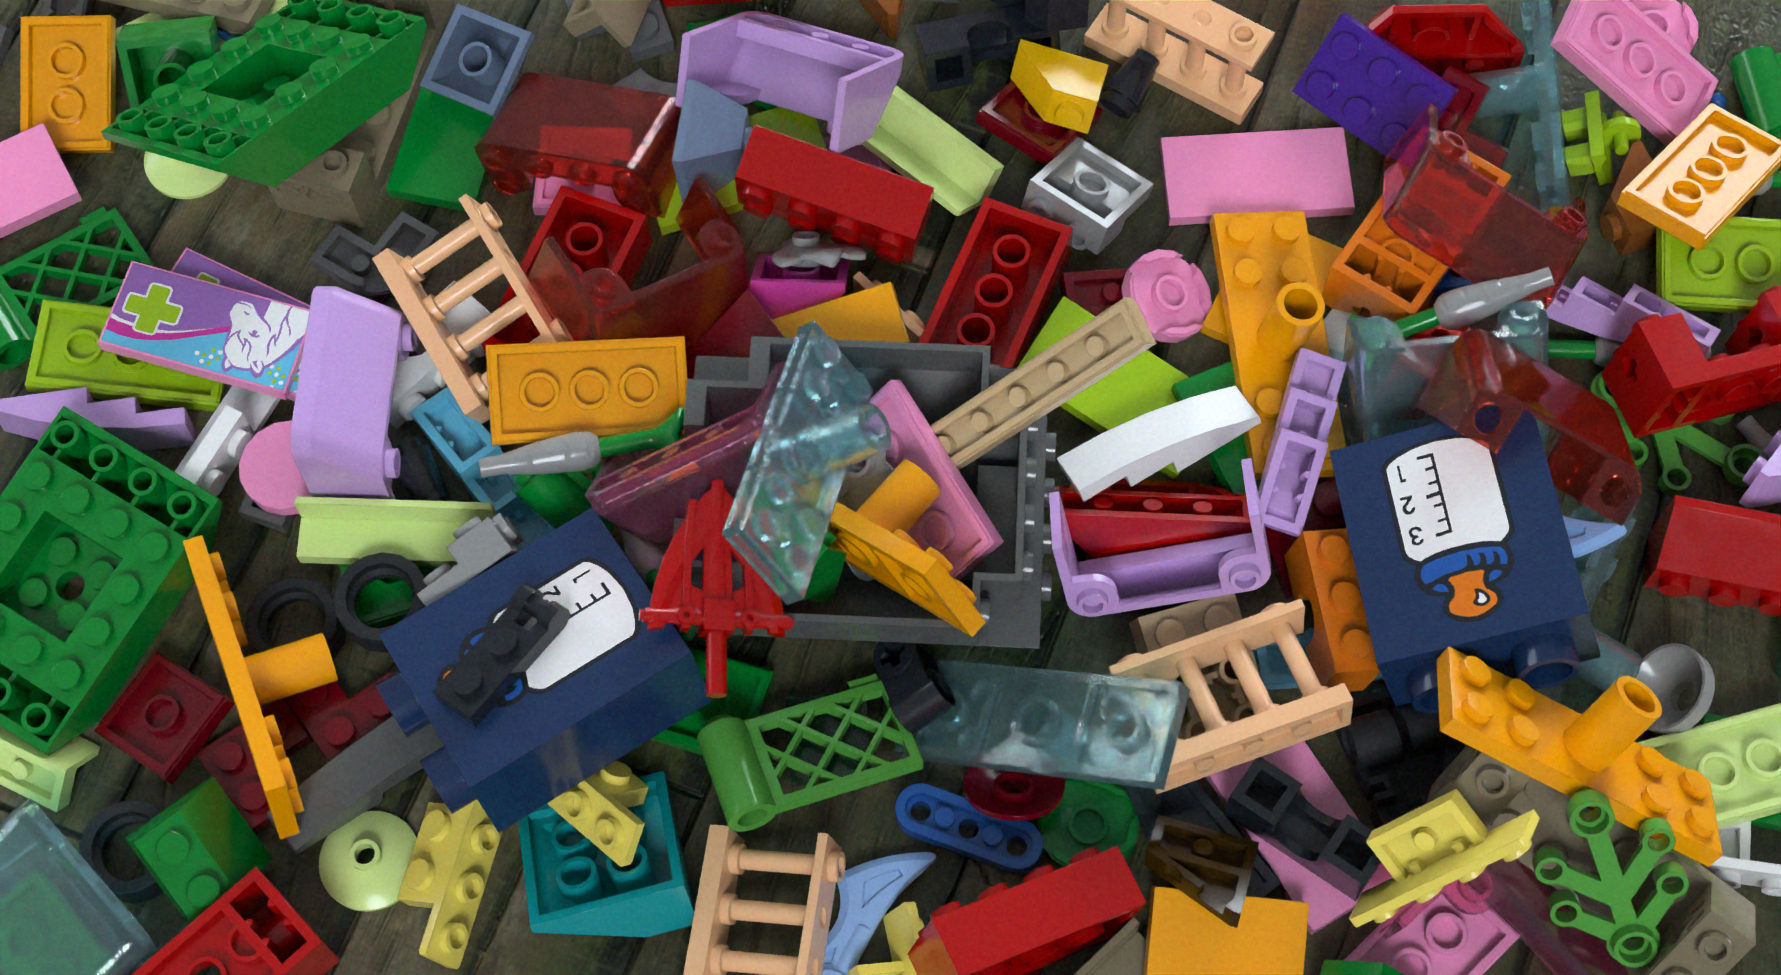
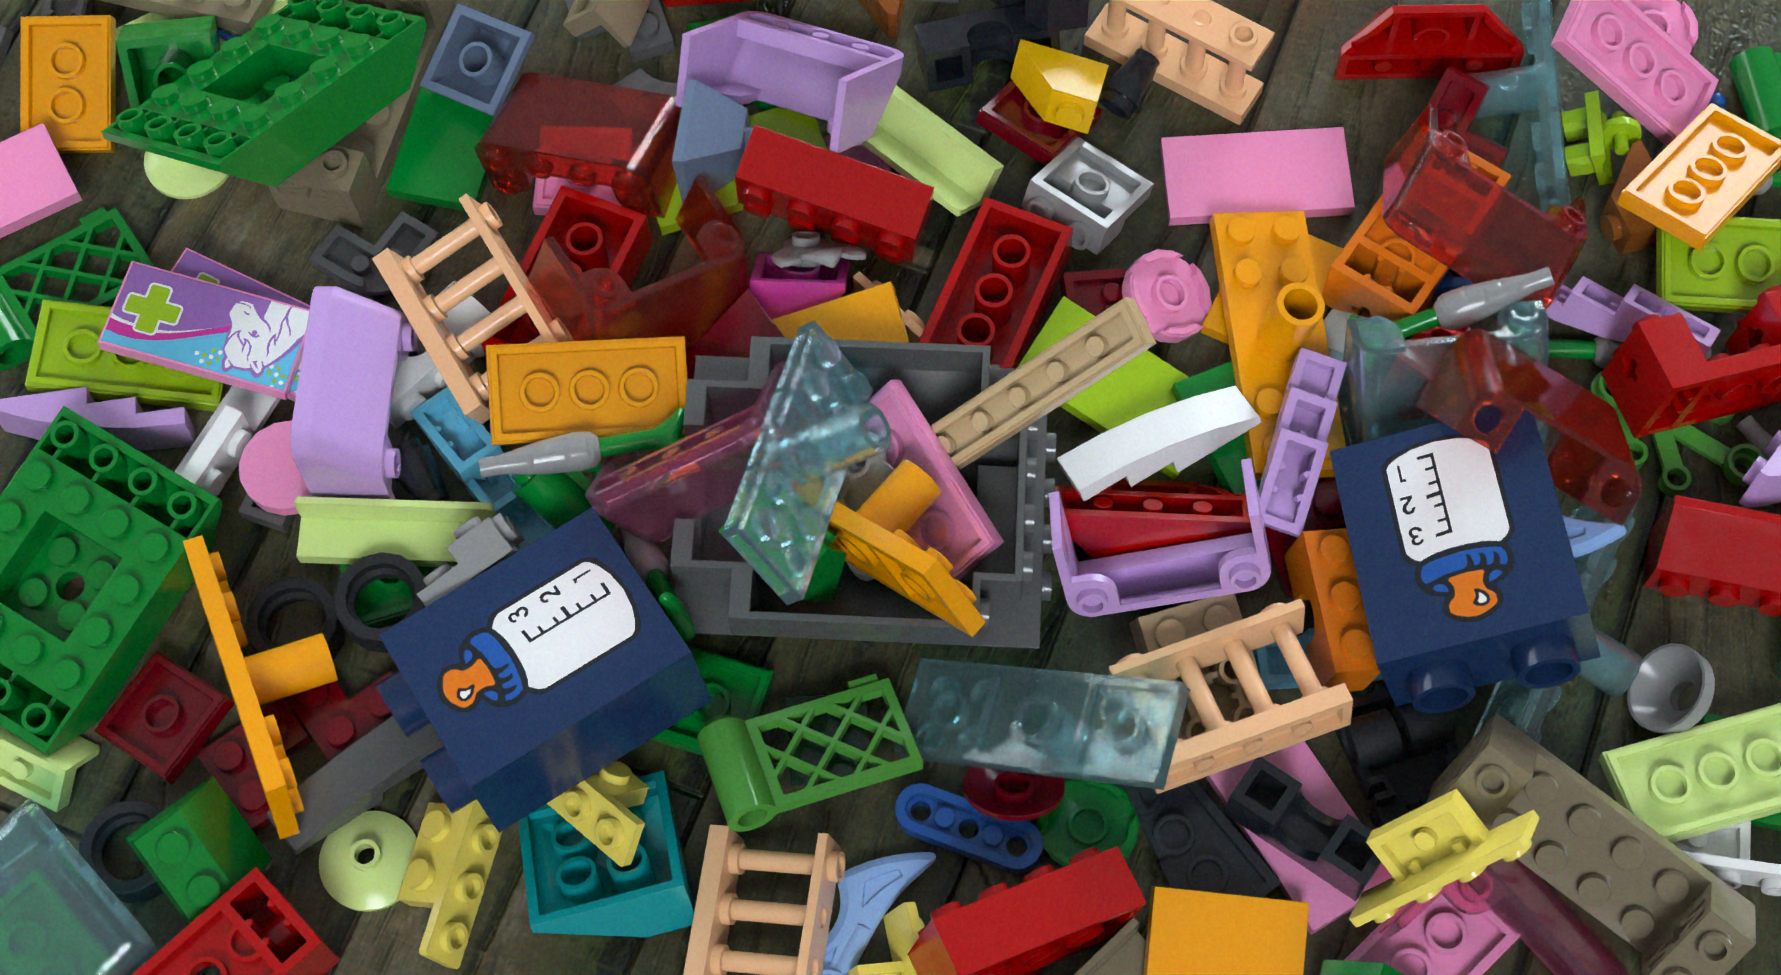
black plate [432,583,570,727] -> none
red bar [639,479,794,698] -> none
black piece [873,642,956,734] -> none
dark brown wing [1144,814,1259,928] -> none
dark purple plate [1292,13,1459,168] -> none
light orange plate [1436,646,1723,867] -> none
bright green plant [1532,789,1689,968] -> none

